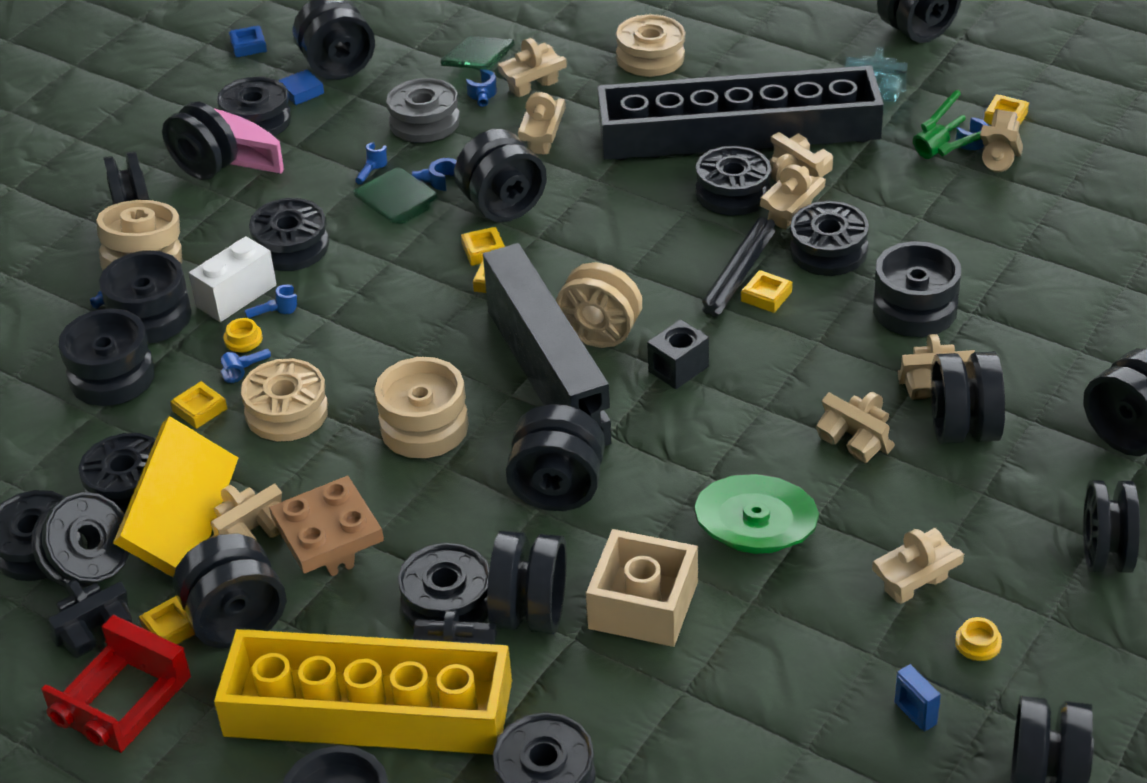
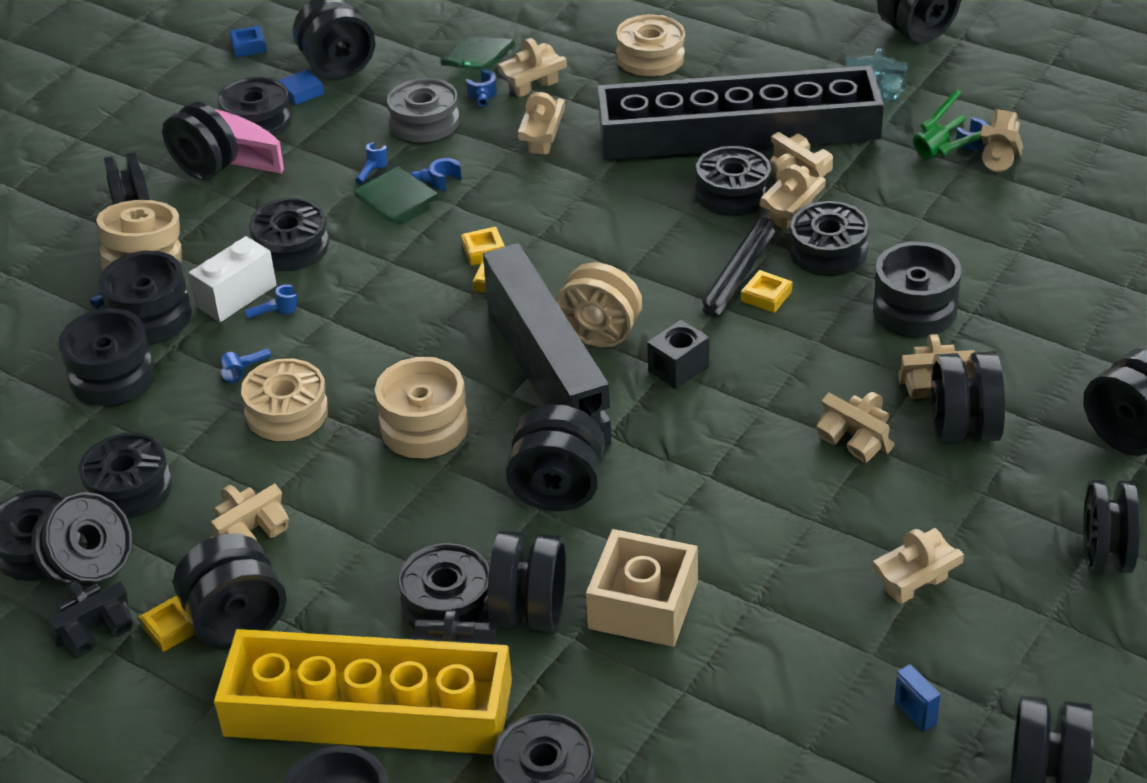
red panel [41,615,191,753] -> none
yellow tile [113,416,238,577] -> none
yellow tile [170,381,228,429] -> none
yellow plate [223,318,263,353] -> none
medium nougat plate [269,476,384,576] -> none
black wheel [454,129,547,222] -> none
piece [694,474,819,554] -> none
yellow plate [955,617,1002,661] -> none
yellow tile [984,94,1029,124] -> none

